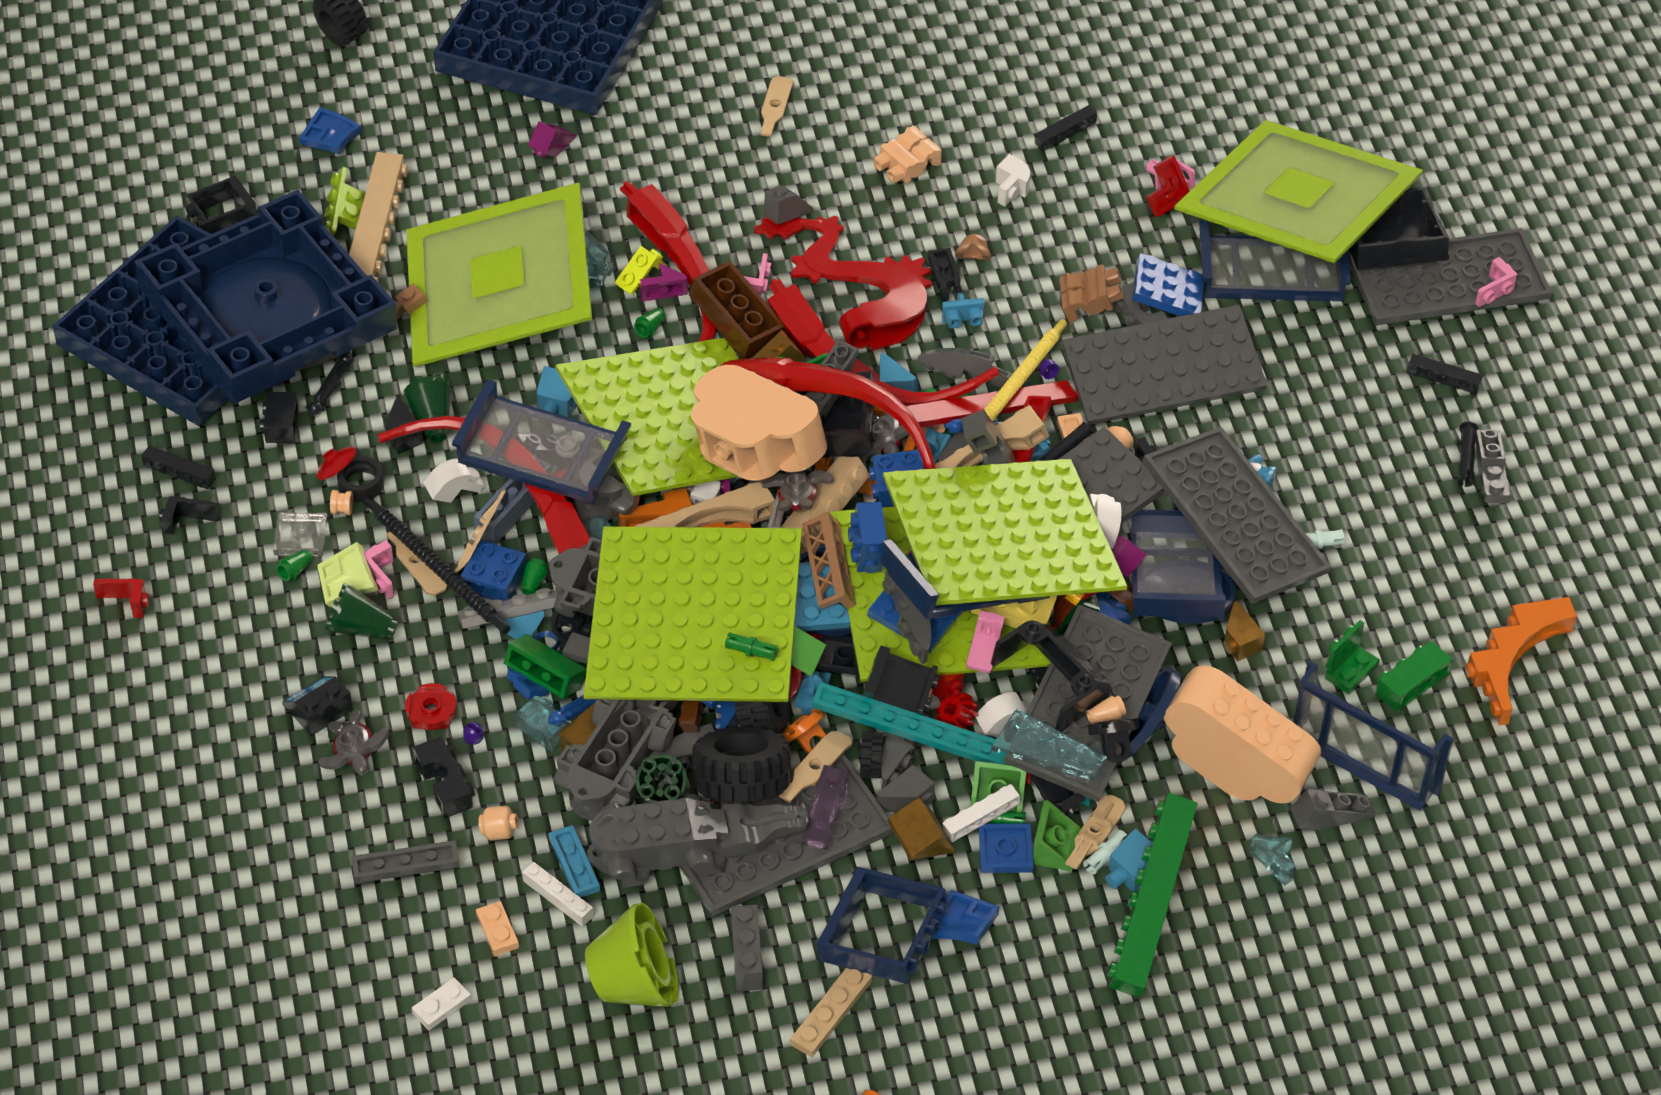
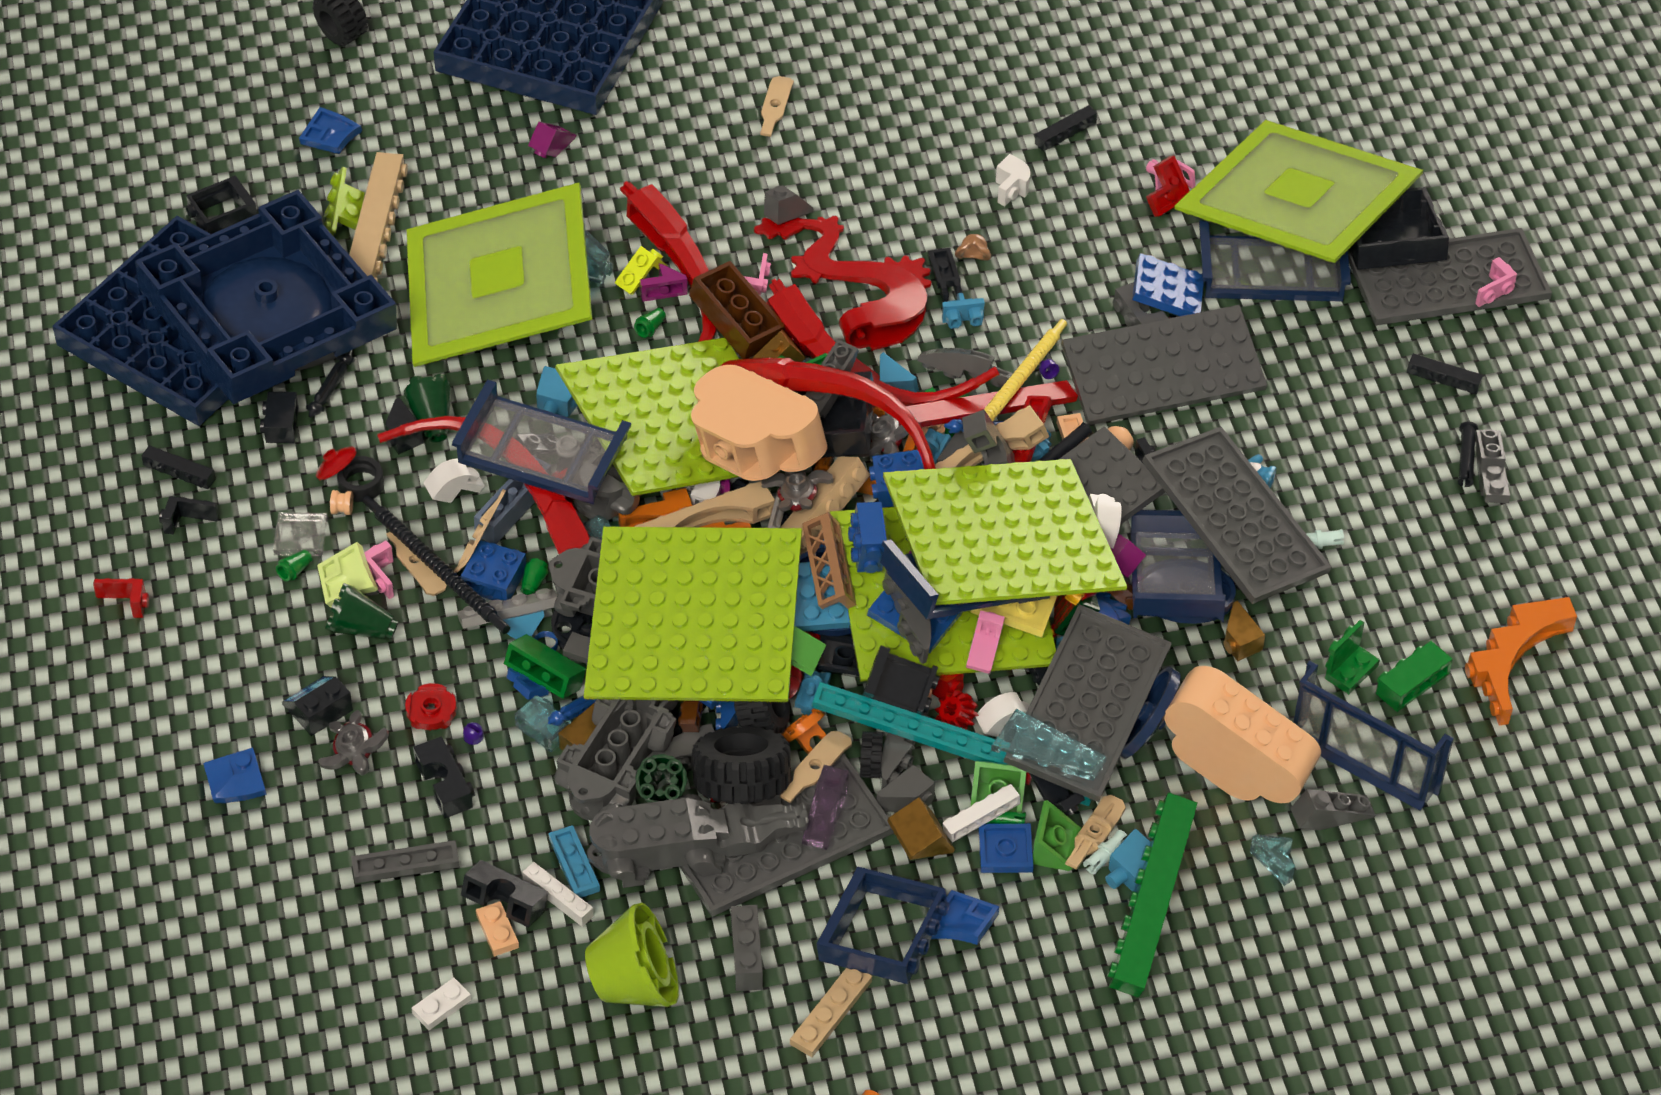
medium nougat plate [395,283,428,320] -> none
light nougat head [479,806,519,841] -> none
green pin [725,632,778,661] -> none
light nougat hips [874,126,941,184] -> none
black windscreen [991,620,1111,733] -> none
medium nougat hips [1060,264,1124,324] -> none
light nougat cone [1086,696,1126,724] -> none
black tile [1087,718,1140,763] -> none
none -> blue plate [203,747,267,803]
none -> black arch [461,860,548,928]

